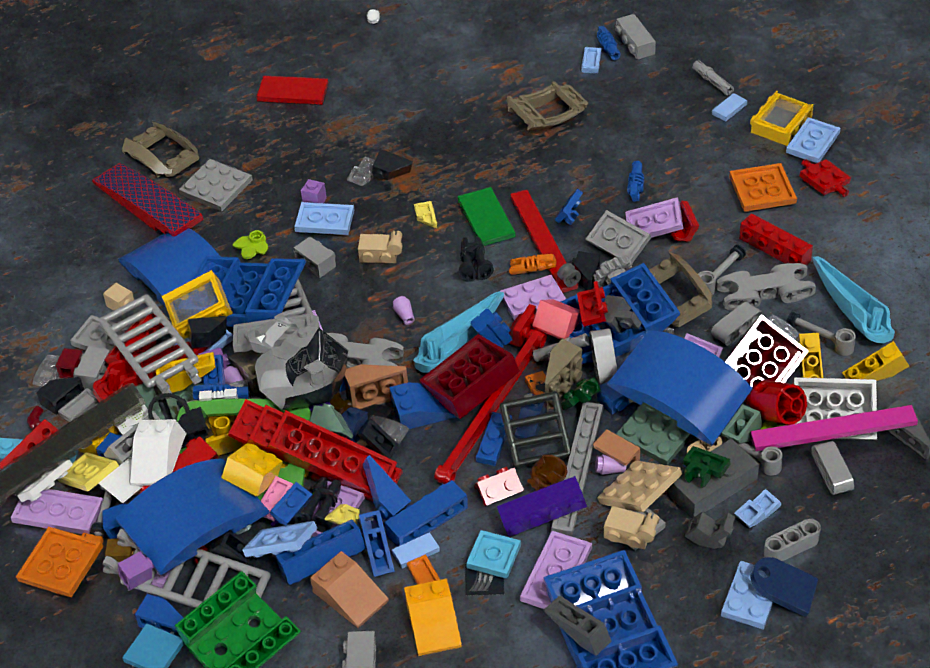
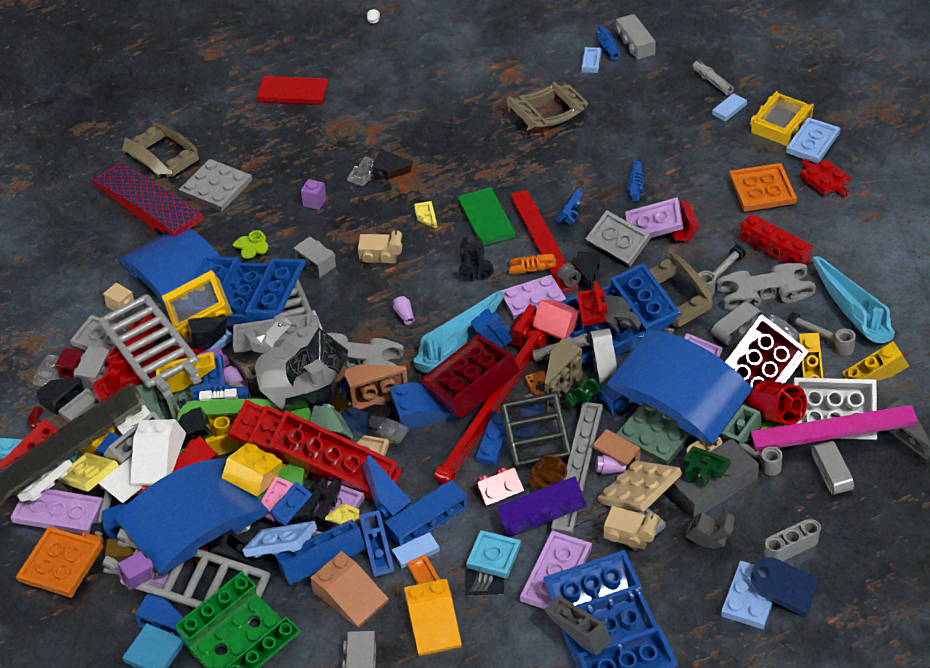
black tyre [148,393,190,420] -> none
light blue plate [295,202,354,235] -> none
black slope [358,419,399,459] -> none
light grey gear [593,256,633,287] -> none
light blue slope [734,489,781,528] -> none

